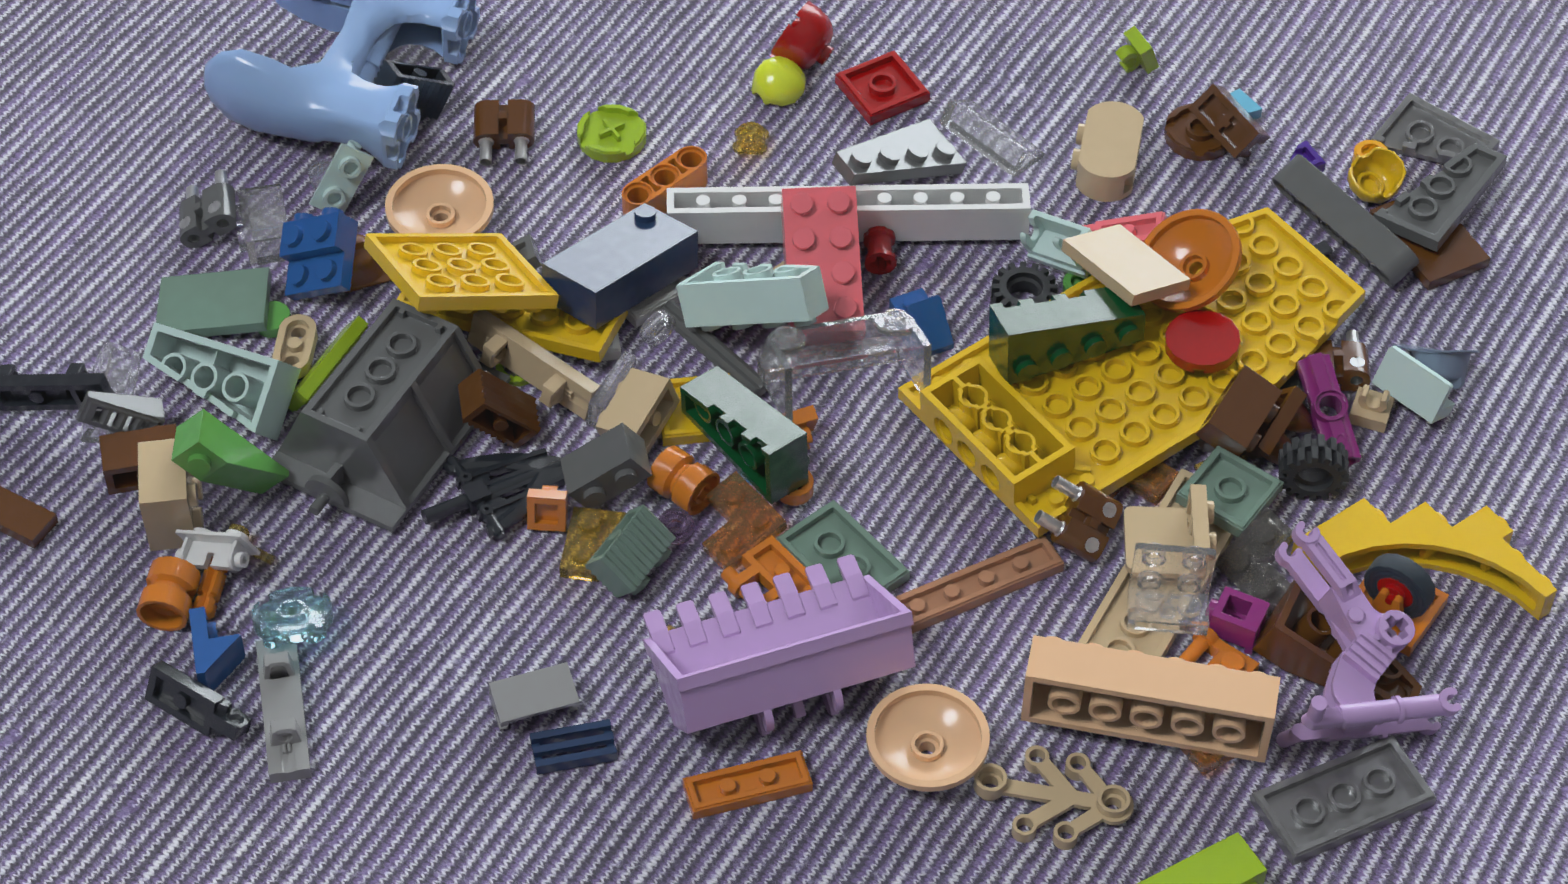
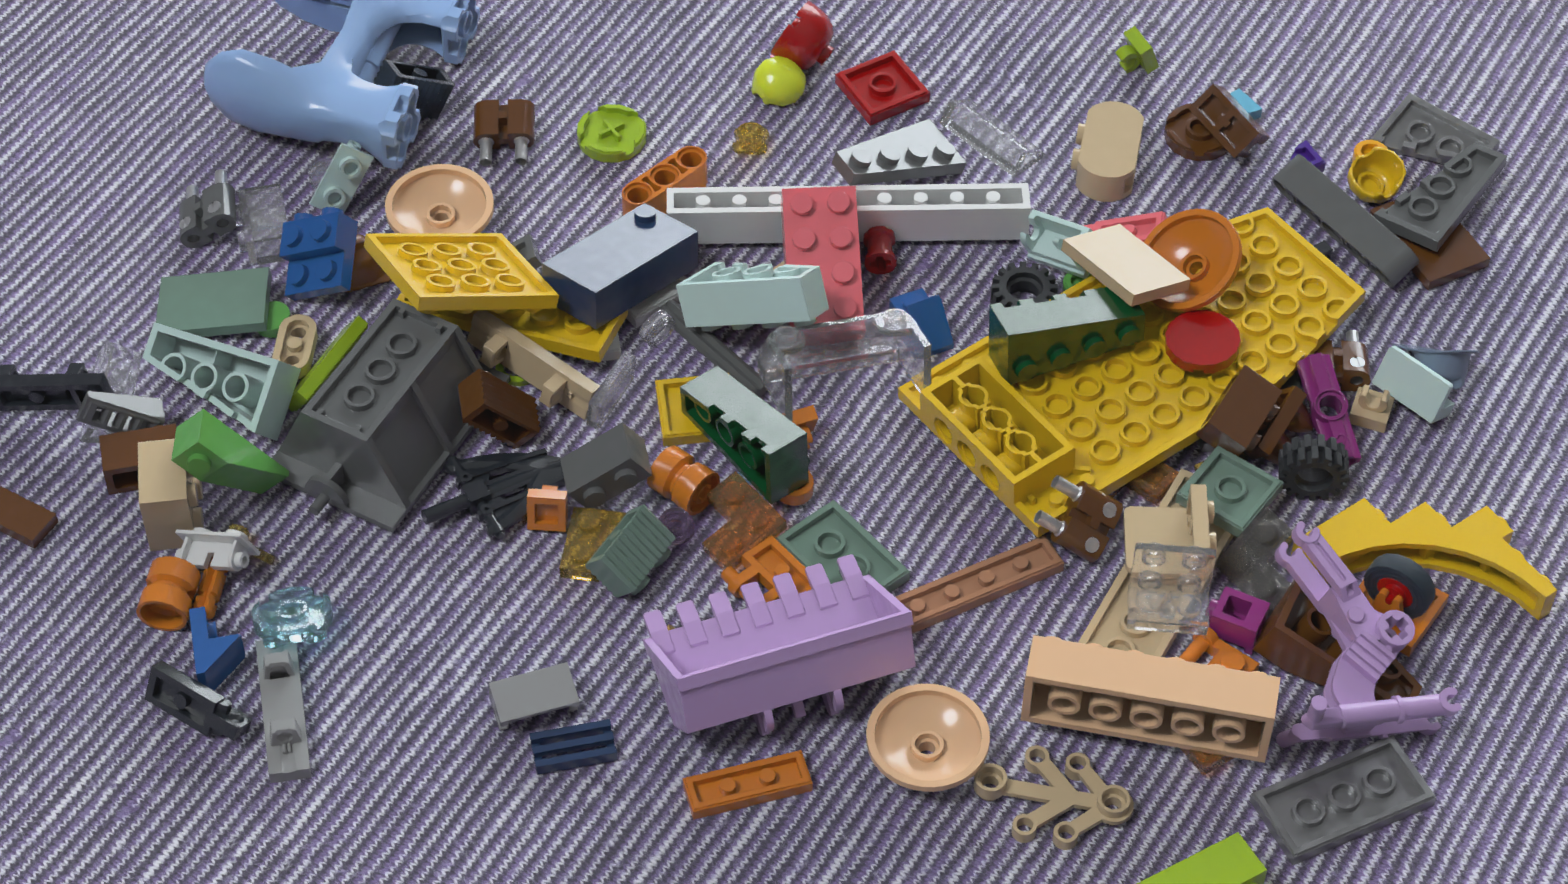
tan brick [595,368,680,454] -> none

